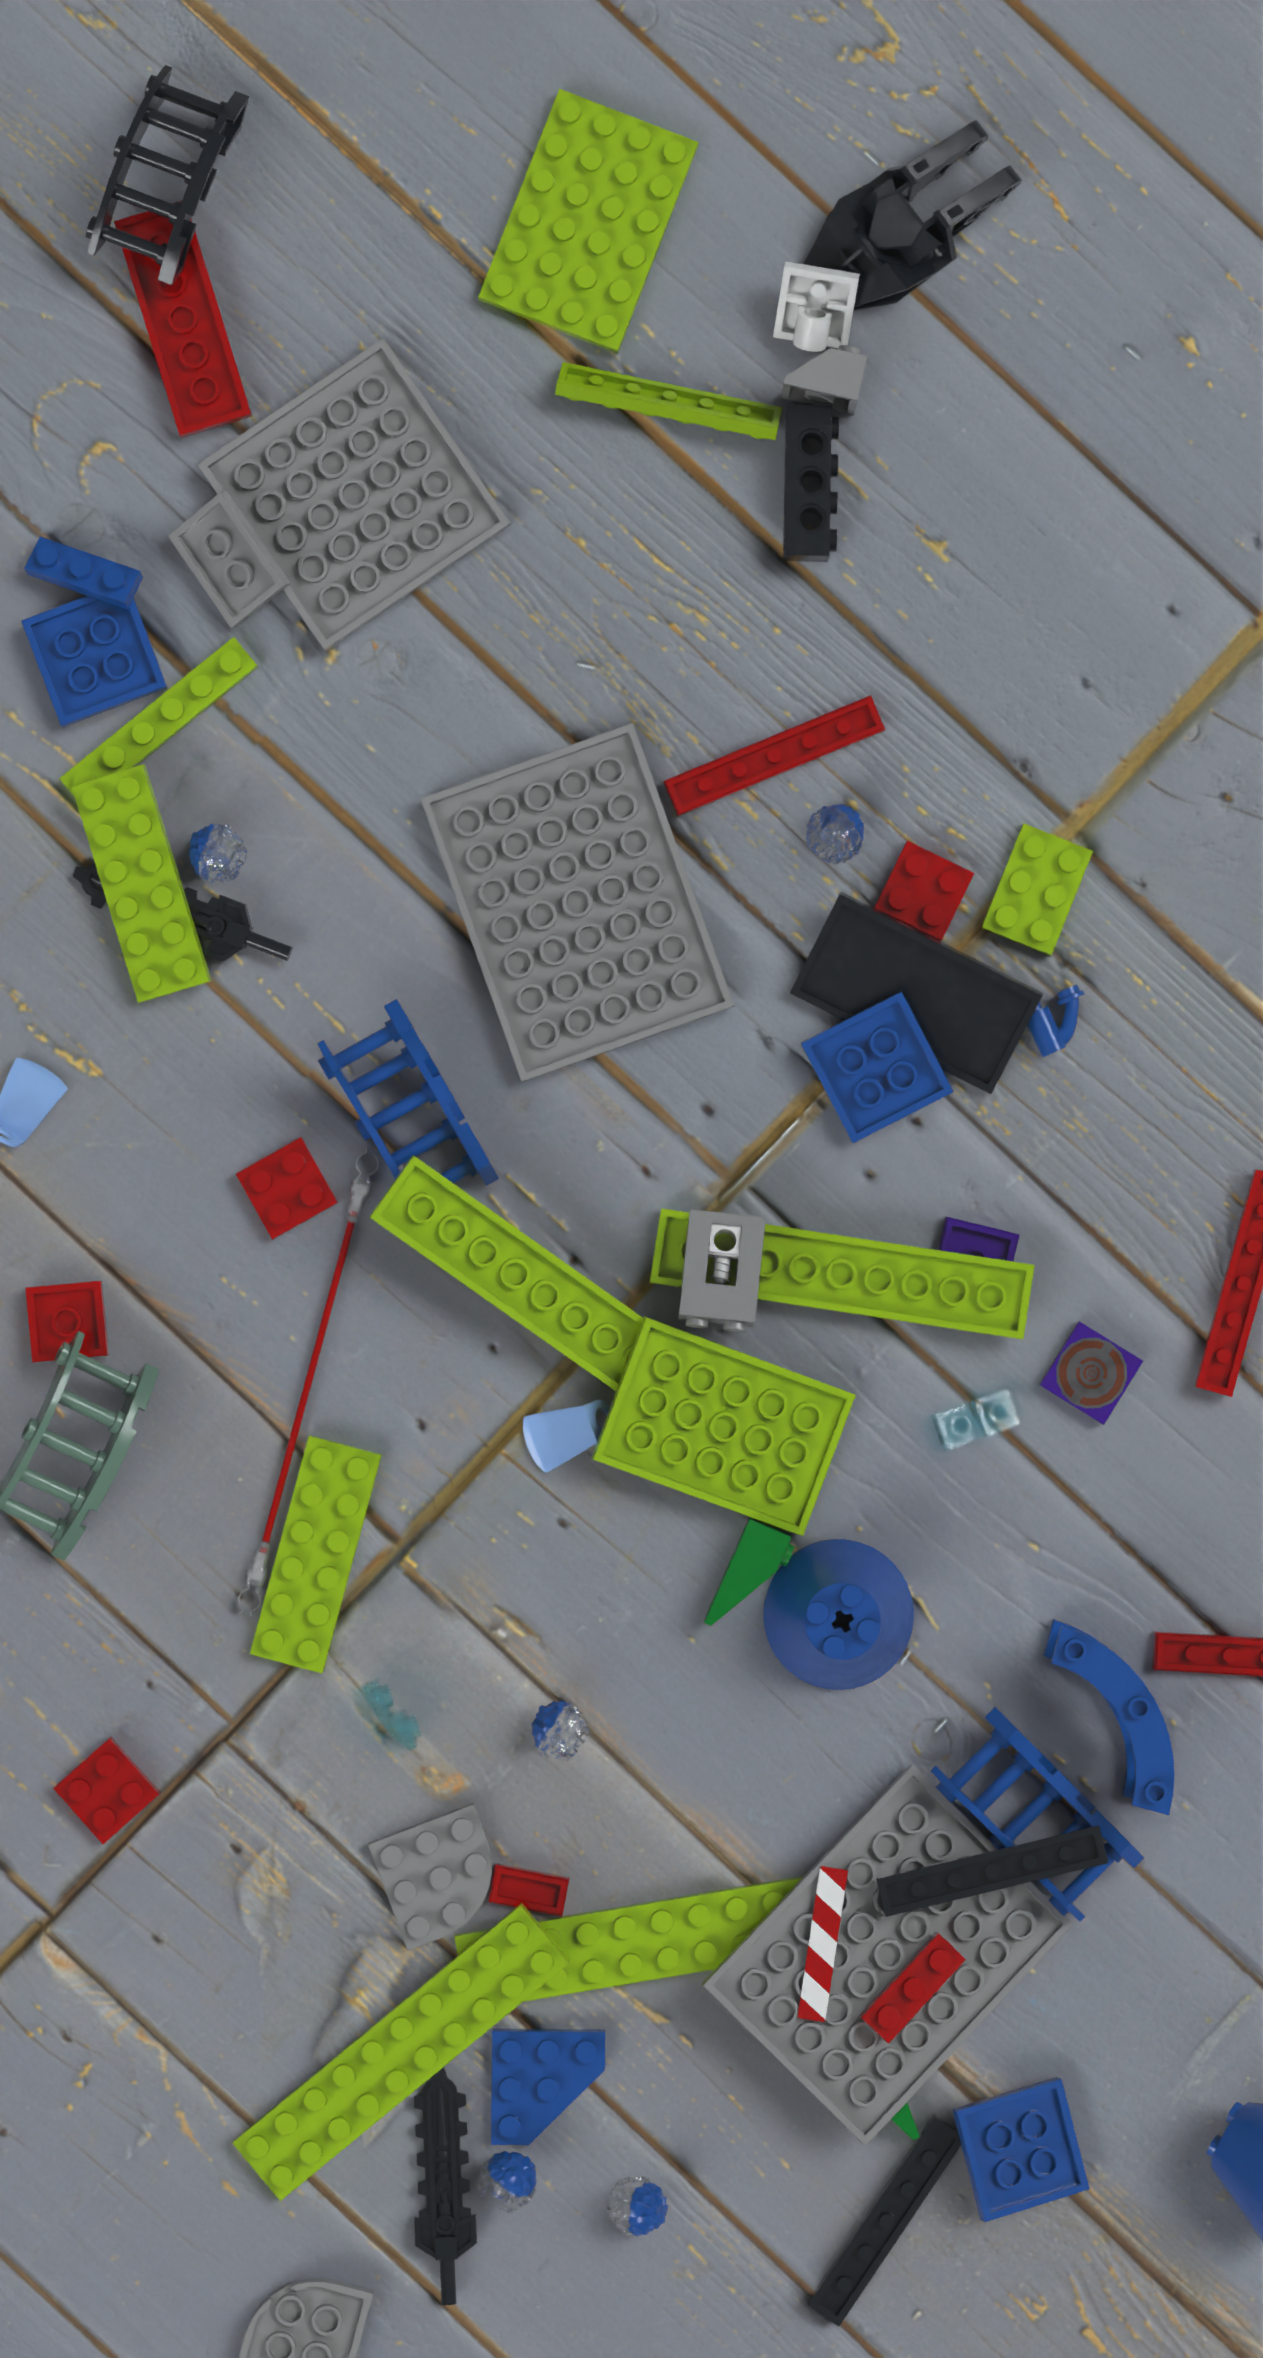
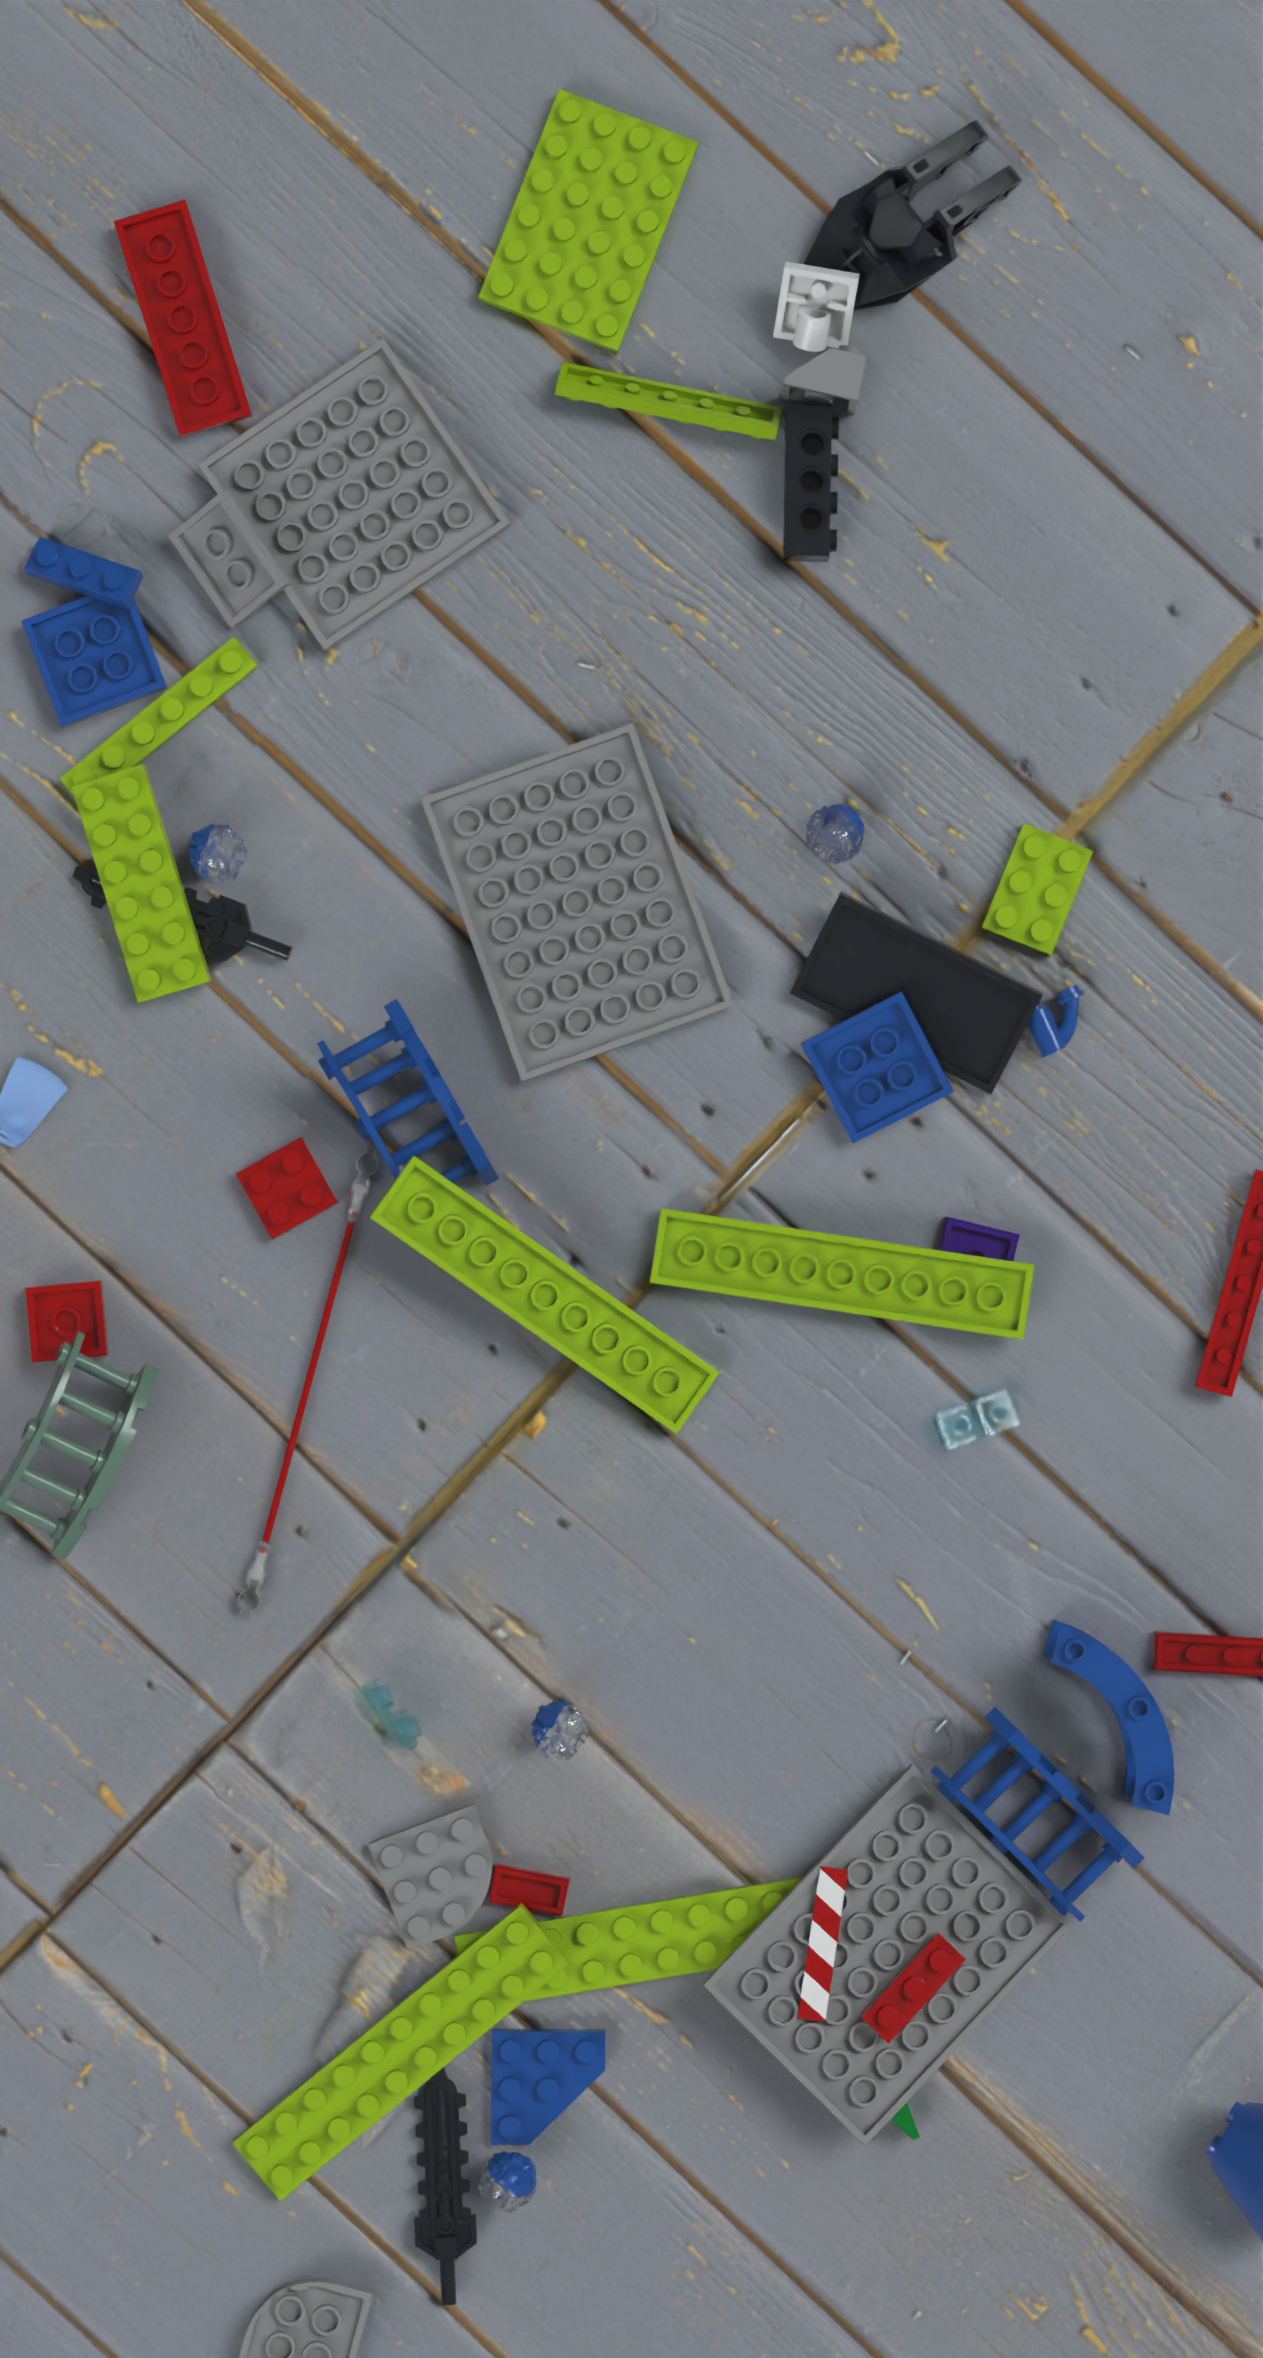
red plate [53,1737,161,1845] -> none
black fence [86,65,249,285] -> none
lime plate [250,1435,382,1674] -> none
light blue piece [522,1400,610,1473] -> none
lime plate [591,1316,856,1536] -> none
piece [607,2176,668,2237] -> none
red tile [663,695,886,817] -> none
light grey brick [678,1209,766,1332] -> none
green slope [704,1517,795,1626] -> none
blue cone [763,1539,914,1690] -> none
black plate [807,2114,961,2327] -> none
red plate [874,840,975,941] -> none
black plate [876,1825,1108,1917] -> none
blue plate [952,2077,1090,2222] -> none
tile [1039,1321,1143,1425] -> none

